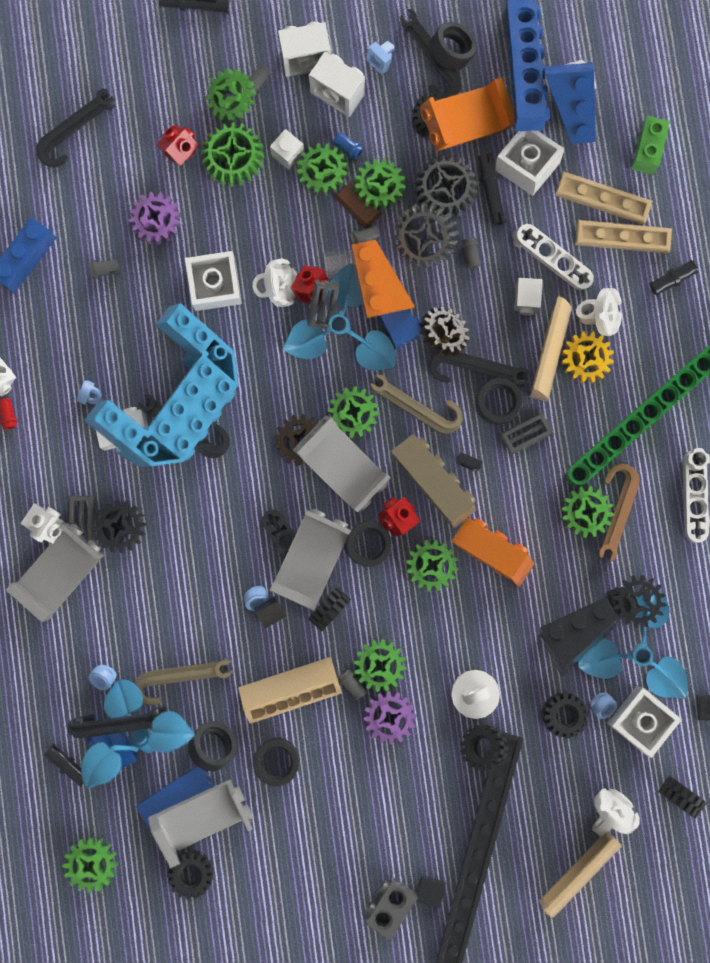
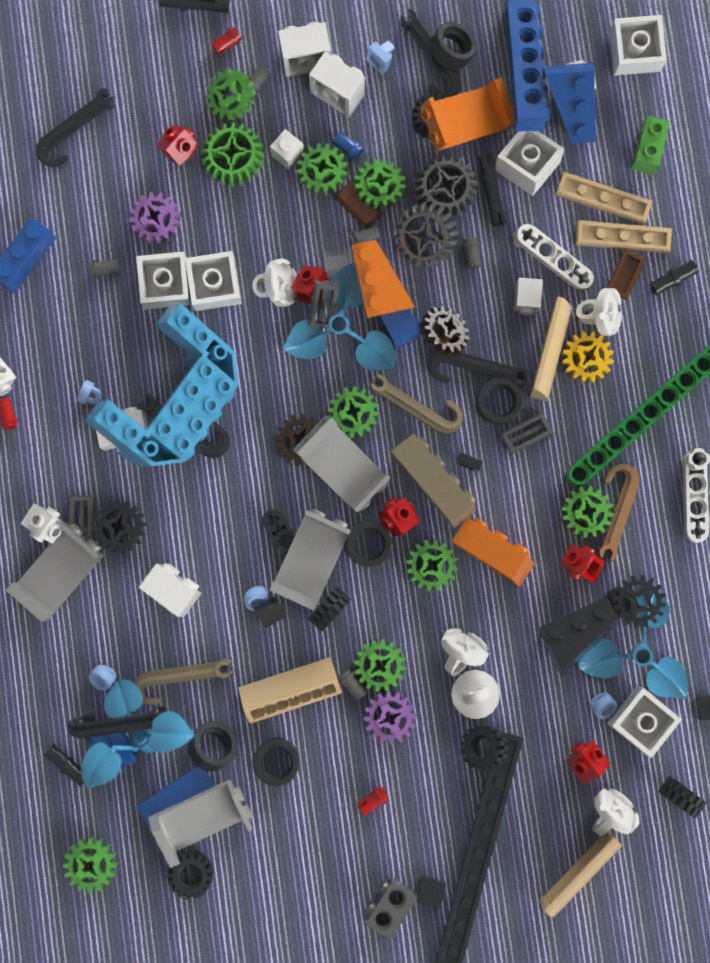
black tyre [542,692,589,738] -> none
none -> white brick [136,252,192,309]
none -> white brick [139,563,202,617]
none -> red pin [211,28,242,56]
none -> red pin [357,786,389,816]
none -> white tile [441,628,489,676]
none -> red brick [560,544,605,583]
none -> red brick [566,740,611,785]
none -> reddish brown tile [607,249,647,301]
none -> white brick [609,15,667,76]

